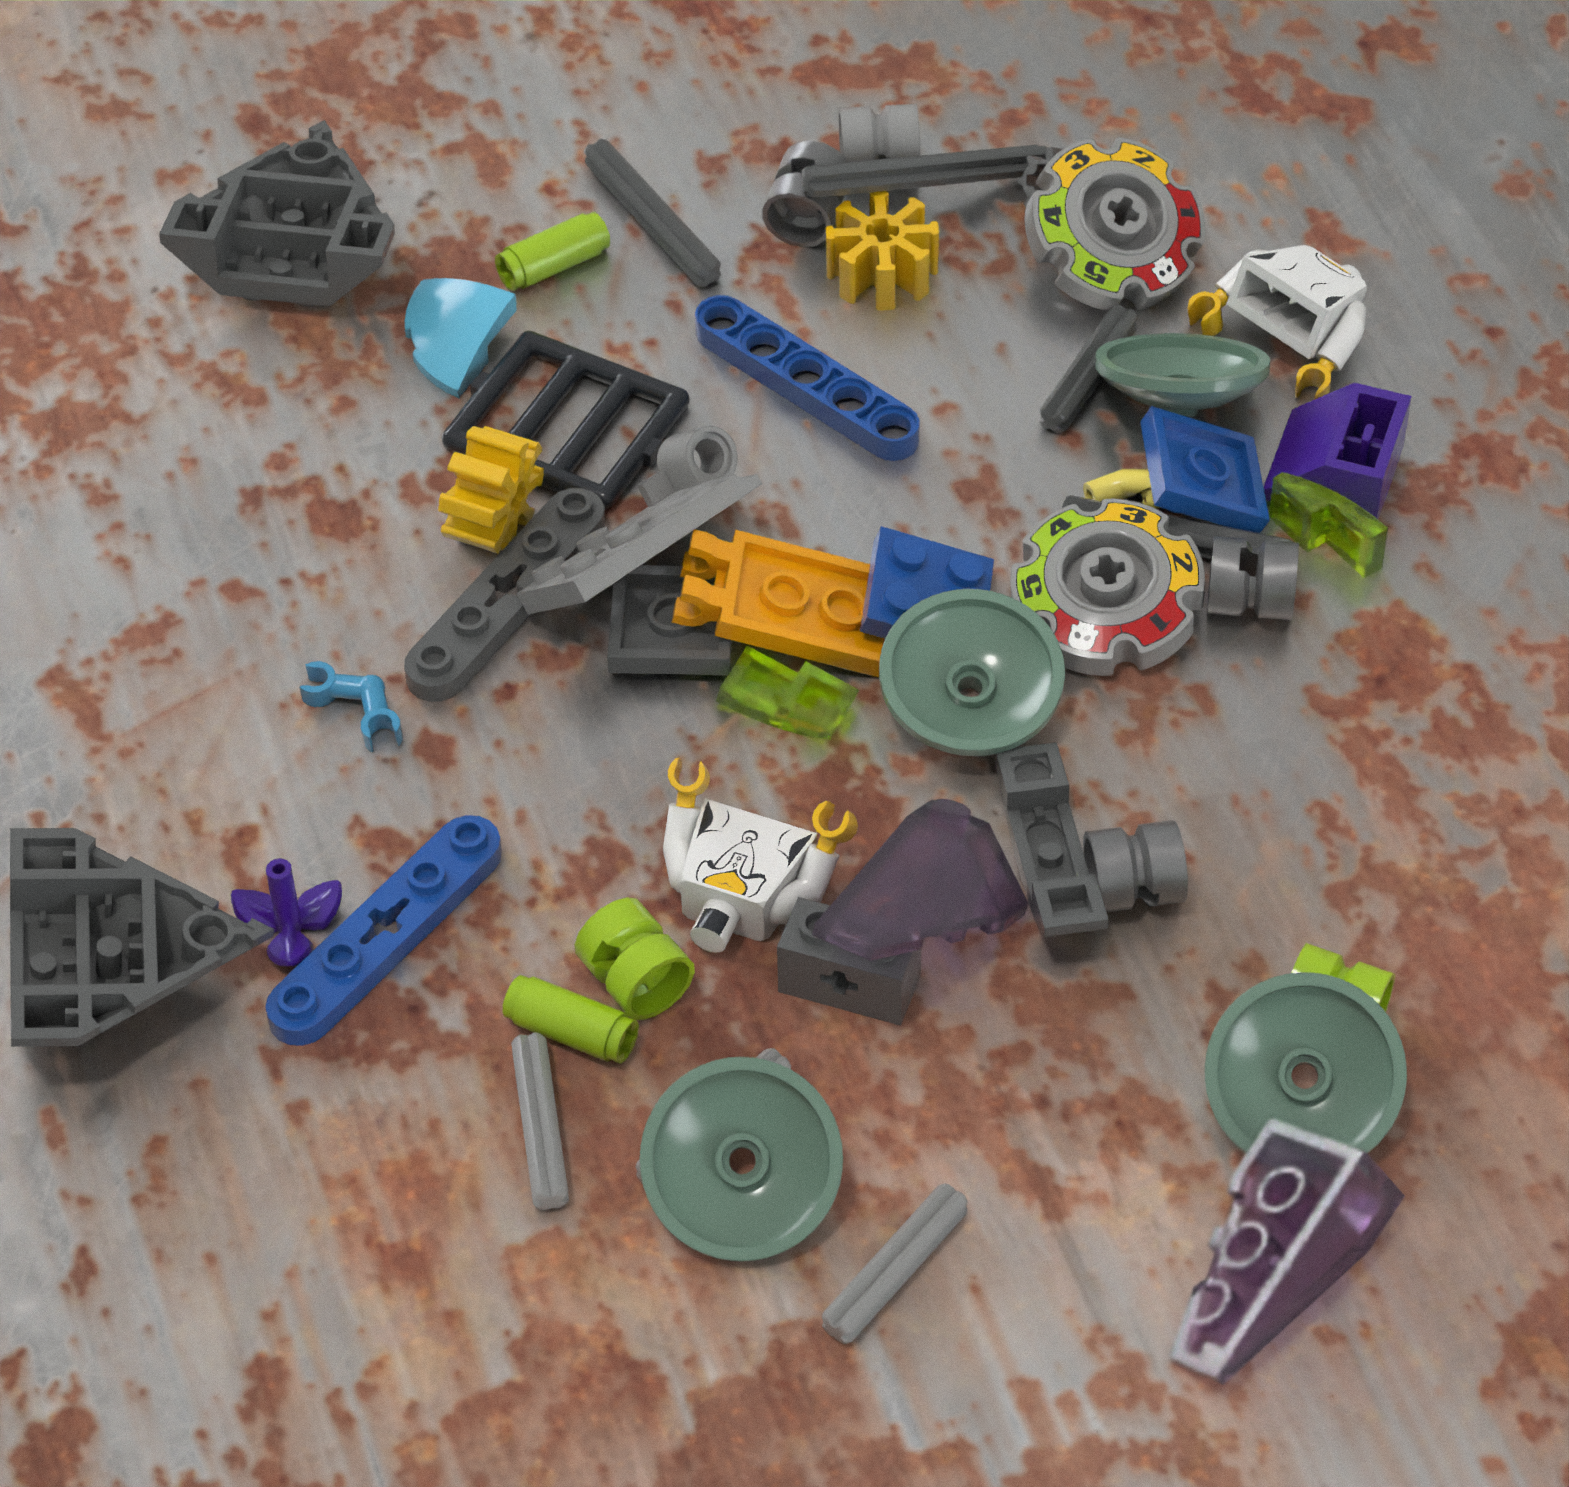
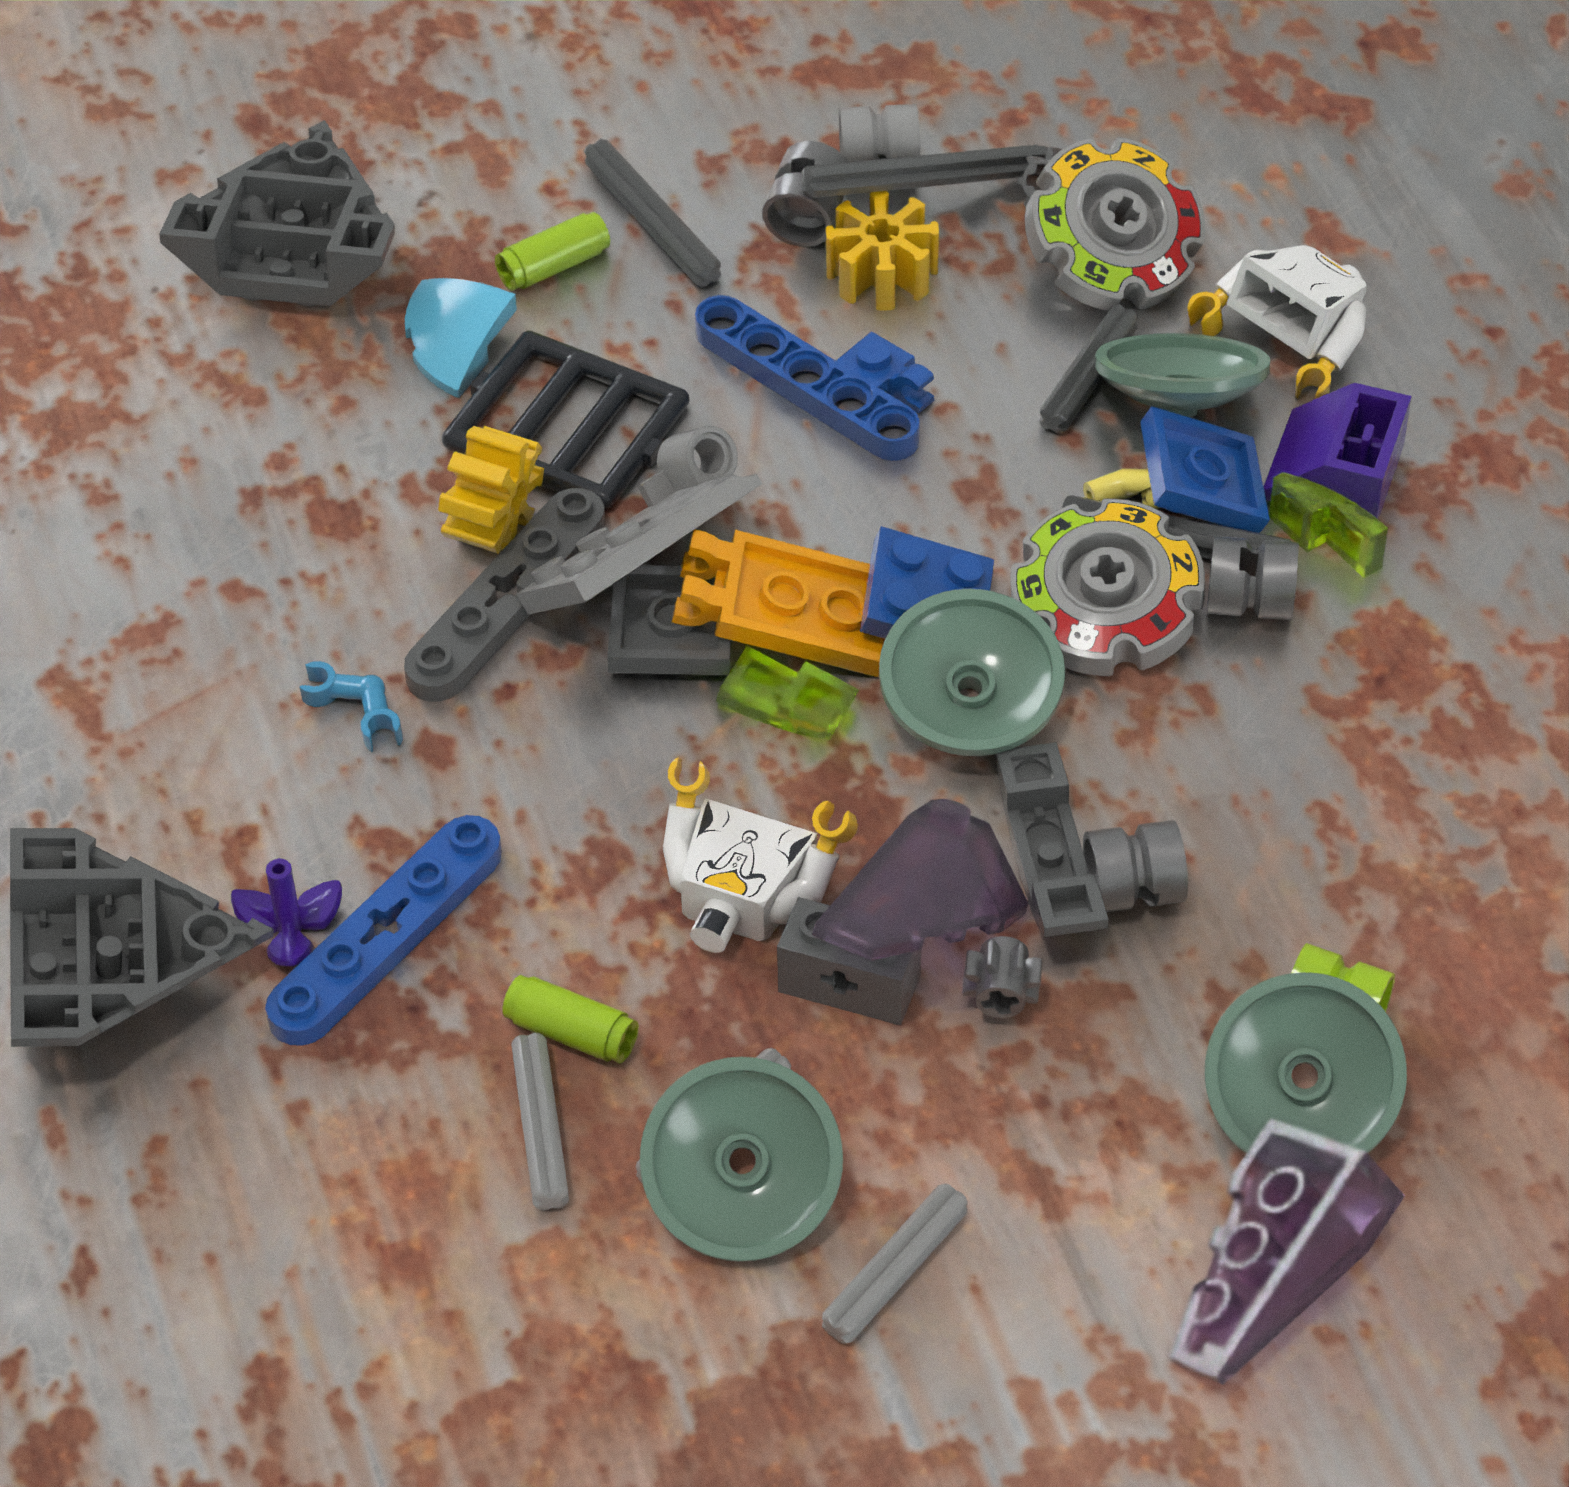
lime wheel [574,897,695,1020] -> none
none -> blue plate [836,331,935,413]
none -> flat silver gear [962,936,1043,1018]

